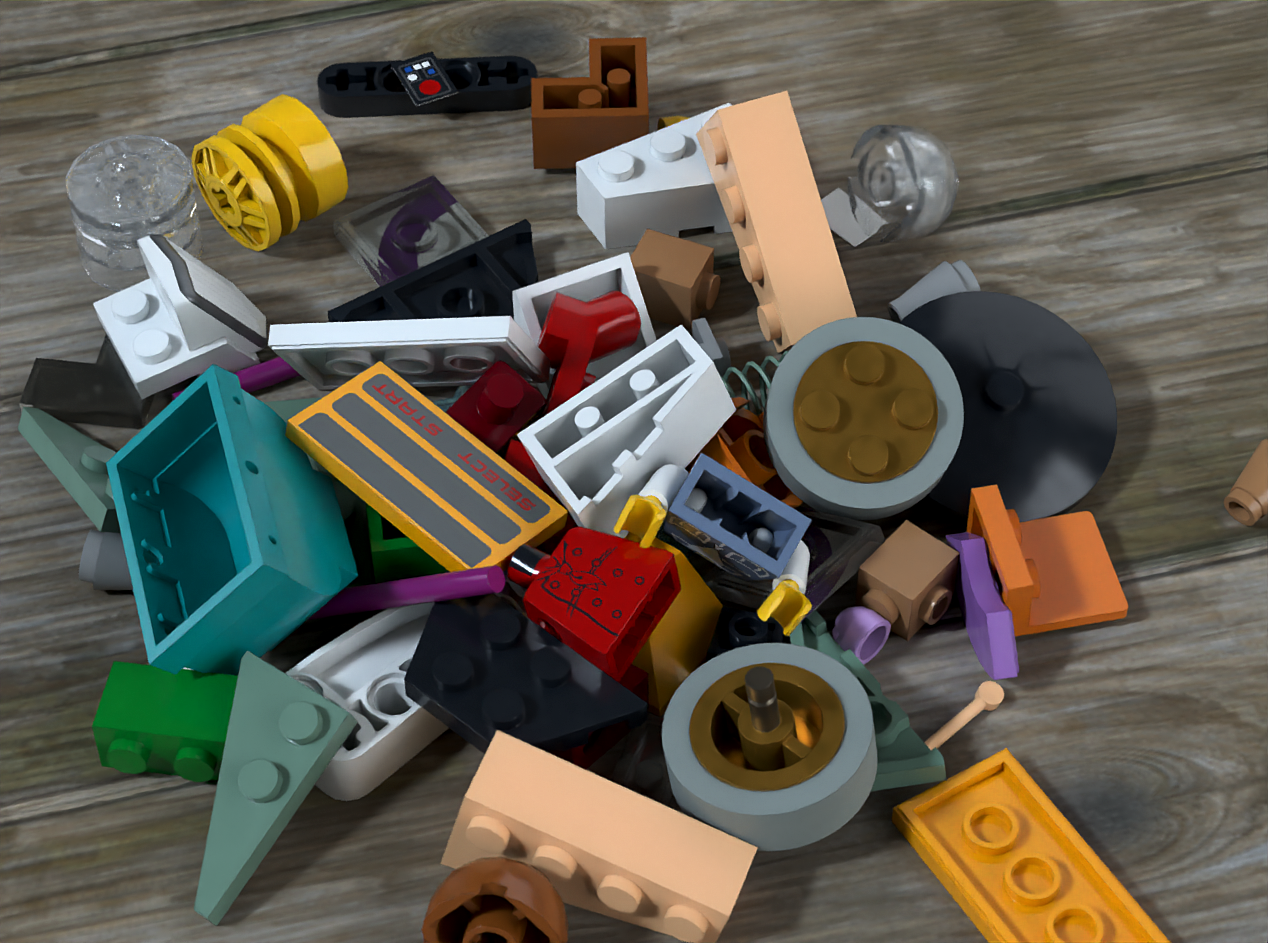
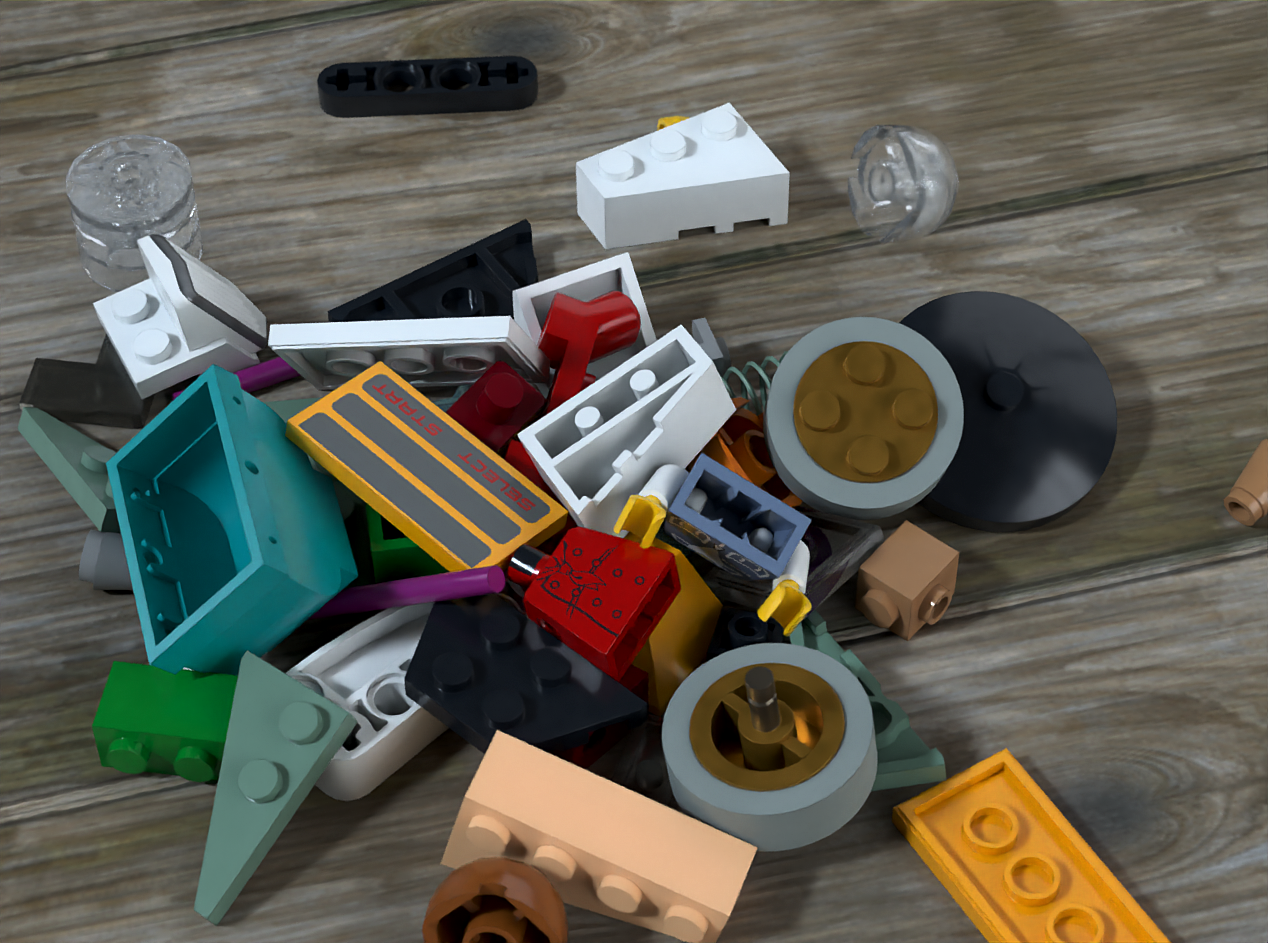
yellow wheel [191,94,349,252] -> none
clear smoke tile [333,175,489,287] -> none
black sticker [390,51,458,106] -> none
dark orange brick [531,37,649,169] -> none
medium nougat brick [630,229,720,331] -> none
light nougat wedge [696,91,857,353] -> none
white sticker [821,188,888,247] -> none
lavender hinge [832,606,891,665] -> none
light grey cone [887,260,981,323] -> none
light nougat hinge [924,681,1004,750] -> none
medium lavender tile [946,532,1019,680] -> none
orange bracket [966,484,1128,637] -> none

